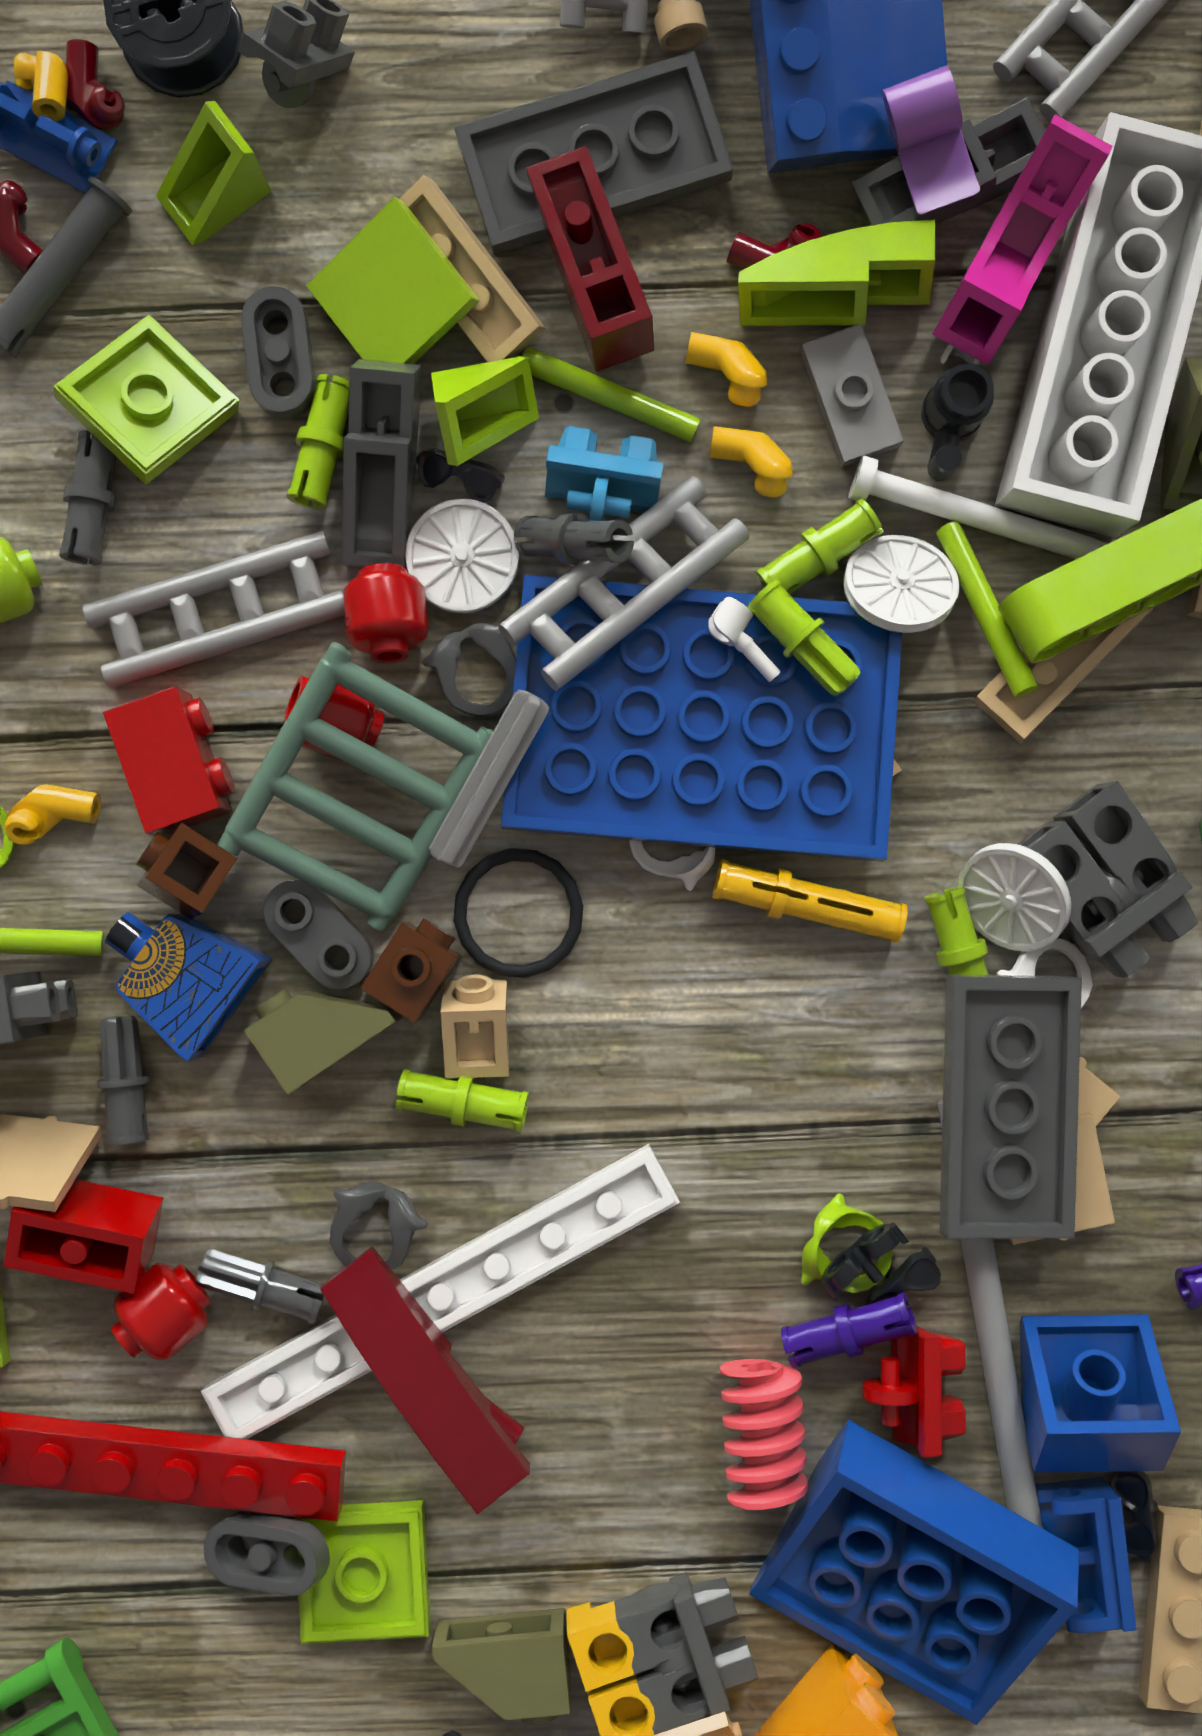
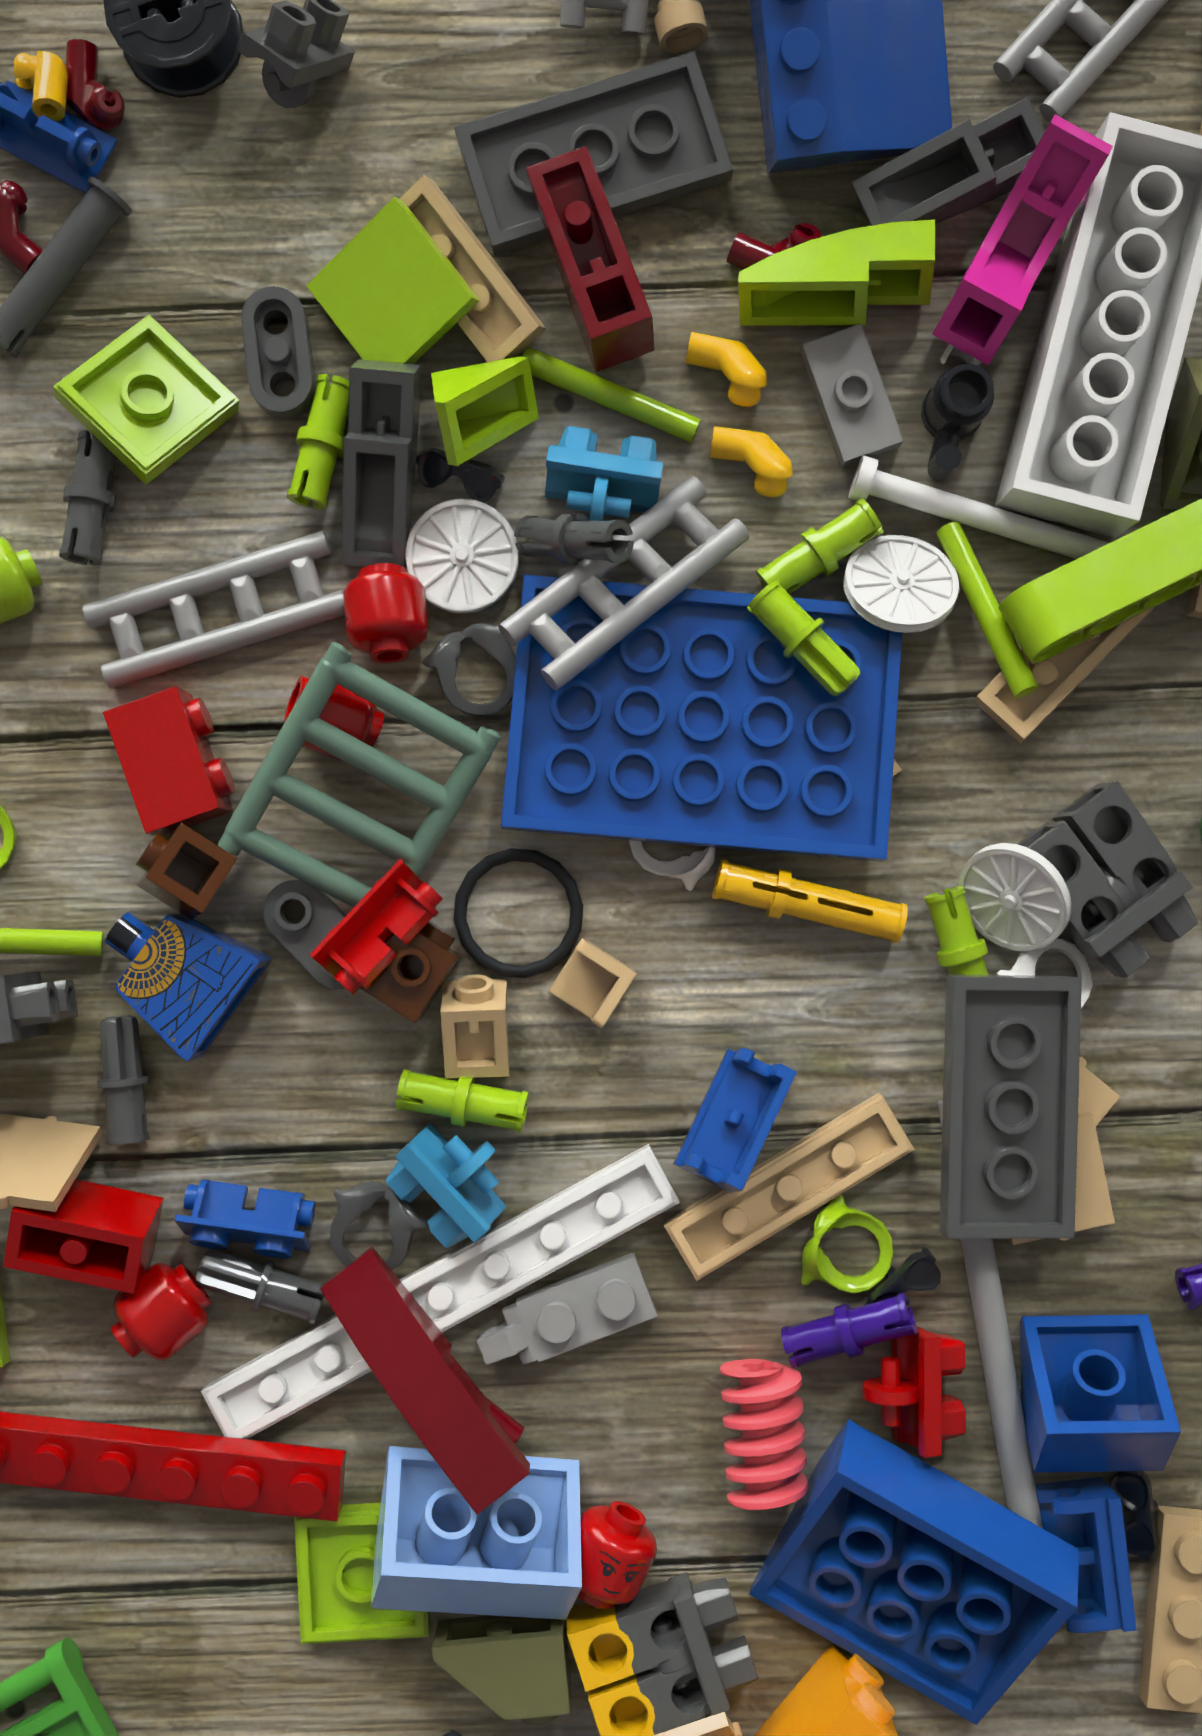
yellow arm [4,784,101,845] -> none
lime slope [156,101,272,245] -> none
dark grey plate [204,1512,330,1596] -> none
olive slope [244,989,403,1095] -> none
light grey axle [429,690,549,868] -> none
white hand [708,597,781,682] -> none
black piece [820,1223,909,1302] -> none
medium lavender panel [882,65,980,215] -> none
none -> blue hinge [174,1179,316,1259]
none -> red hinge [309,859,443,995]
none -> light blue slope [371,1446,582,1620]
none -> dark azure hips [386,1123,507,1248]
none -> light grey hinge [477,1252,658,1365]
none -> tan panel [549,937,637,1028]
none -> red head [577,1501,657,1609]
none -> tan tile [663,1093,915,1281]
none -> blue hinge [673,1048,797,1193]

